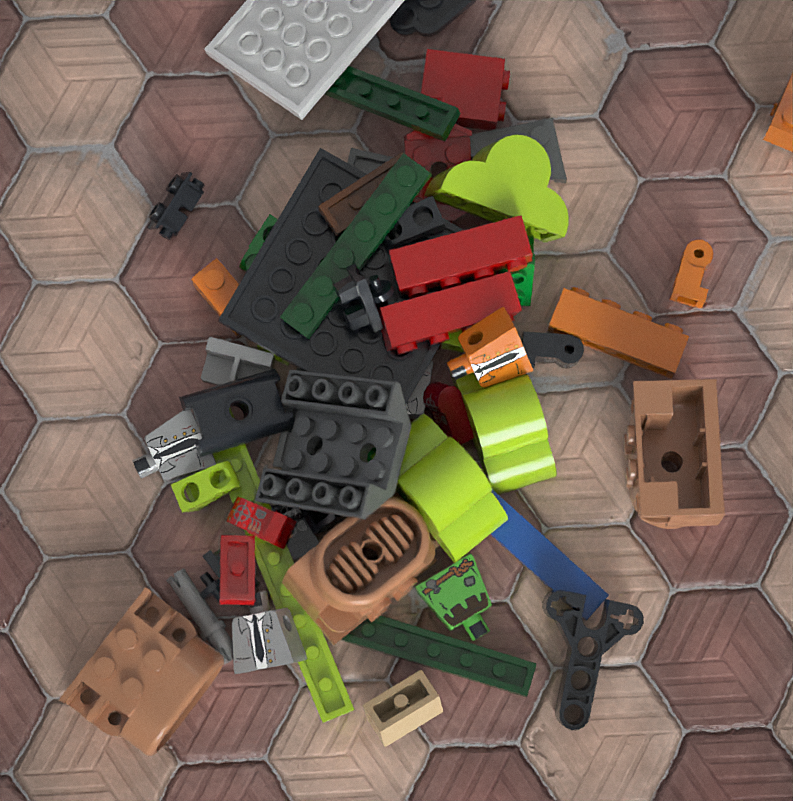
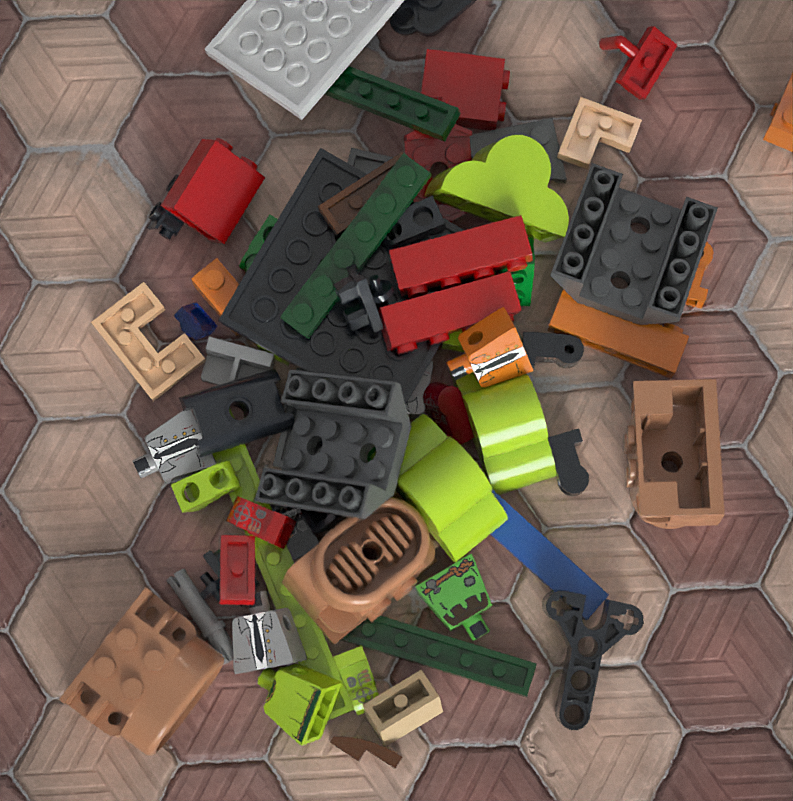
none -> light nougat plate [91,282,206,402]
none -> red brick [160,138,266,244]
none -> clear blue plate [174,302,218,340]
none -> lime torso [258,664,342,746]
none -> reddish brown slope [330,736,403,769]
none -> lime leg [333,646,379,716]
none -> black leg [548,428,589,497]
none -> dark grey slope [550,163,718,325]
none -> light nougat plate [557,97,642,170]
none -> red plate [599,26,678,100]

